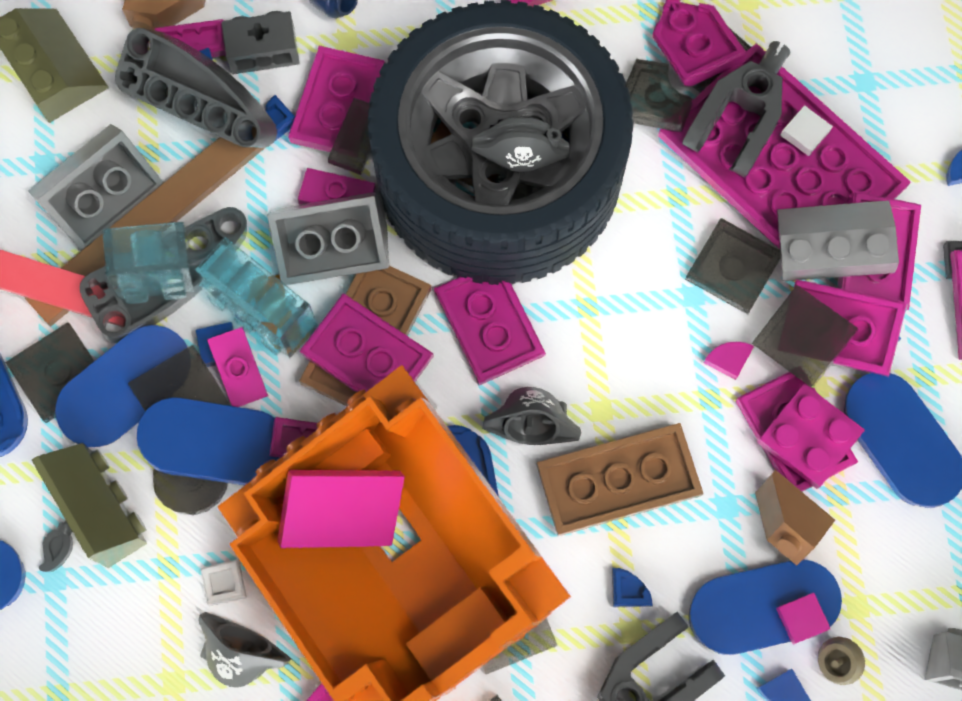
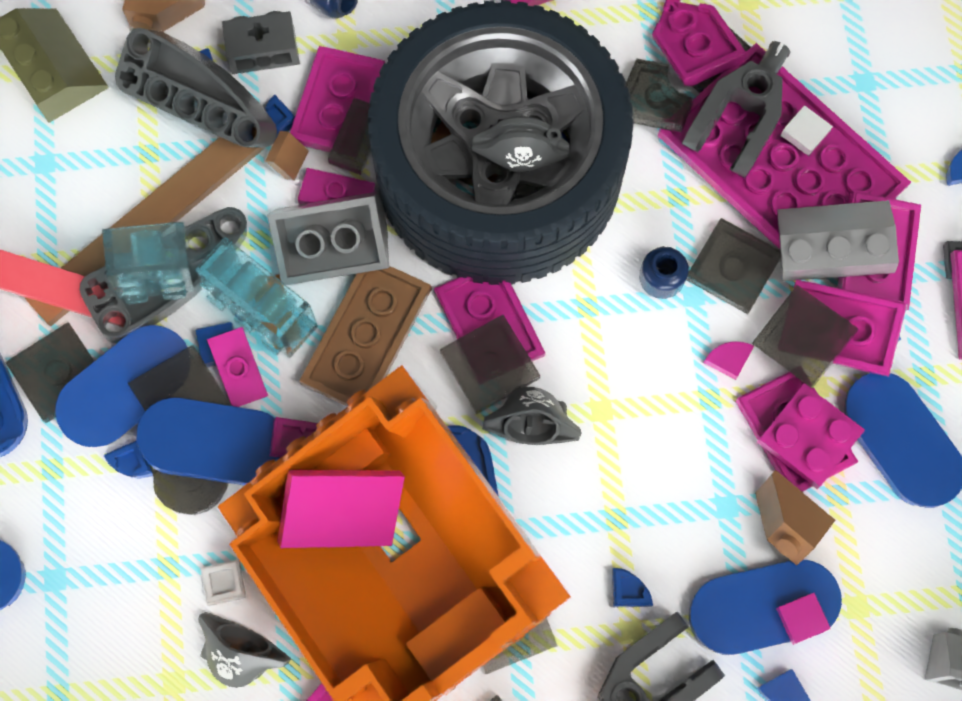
light grey slope [28,124,164,251] -> none
olive slope [31,443,148,568] -> none
dark grey piece [38,520,73,573] -> none
dark pink plate [154,19,226,58] -> none
dark pink tile [299,293,434,393] -> none
medium nougat plate [536,423,704,537] -> none
dark tan hat [818,636,866,686] -> none
none -> blue tile [104,440,155,479]
none -> medium nougat tile [265,131,309,181]
none -> clear smoke tile [439,315,541,414]
none -> dark blue head [639,246,689,299]

